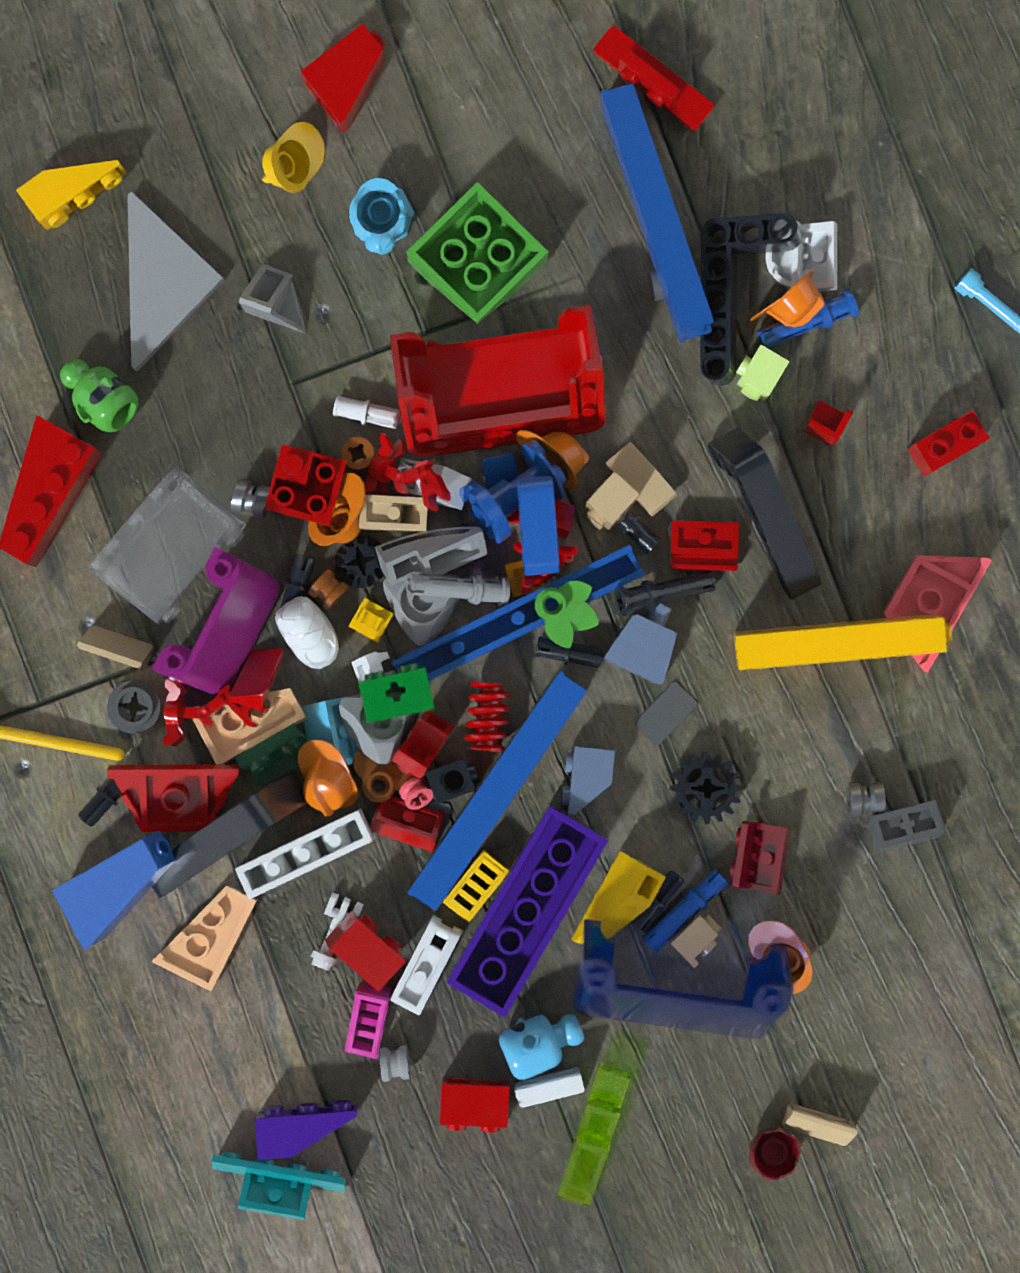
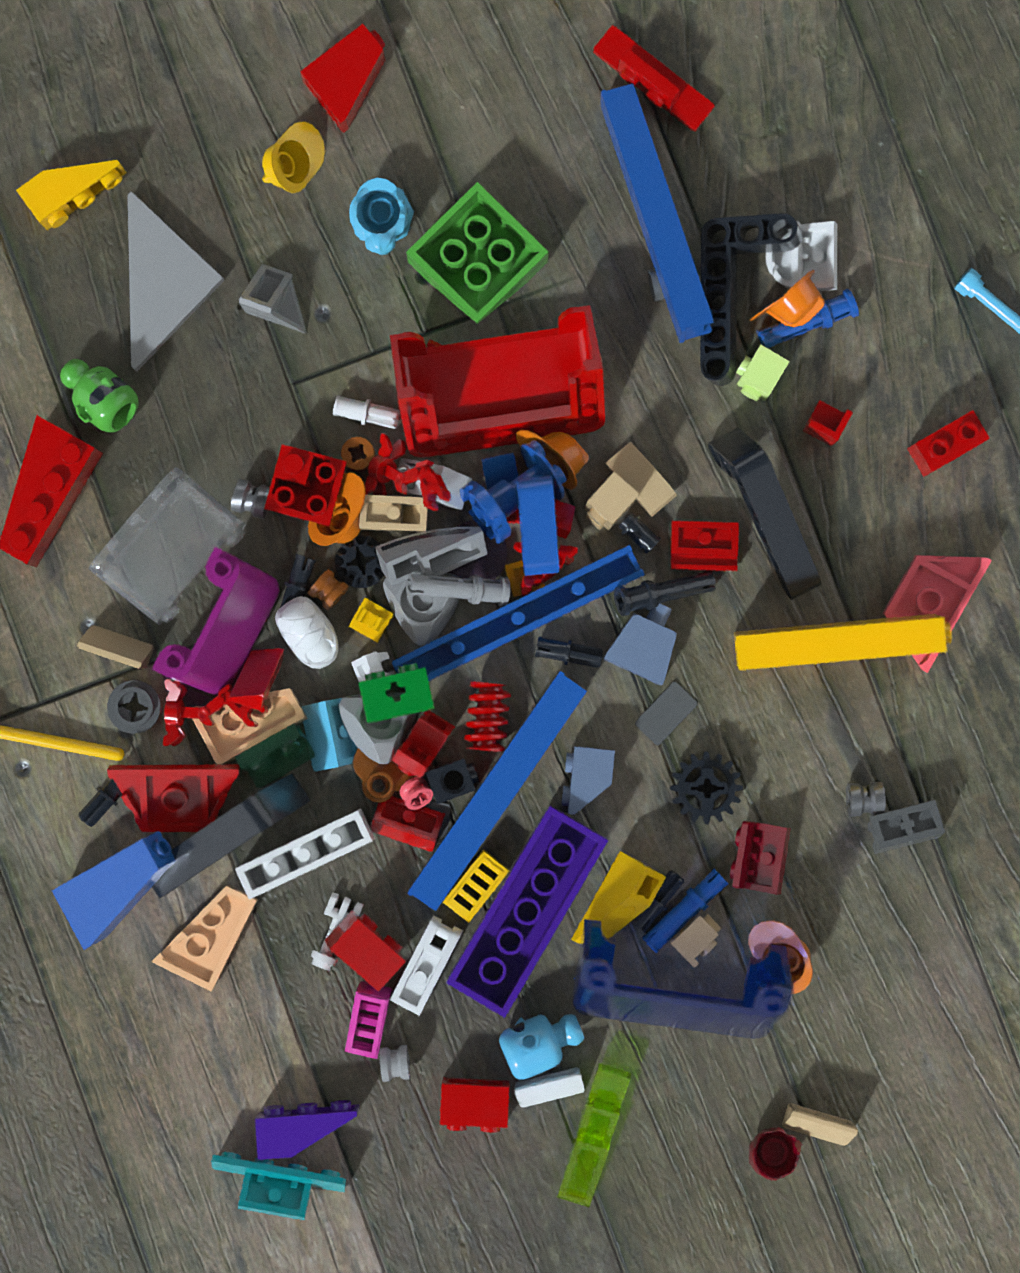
orange piece [298,740,358,817] -> none
bright green plate [535,581,599,648] -> none

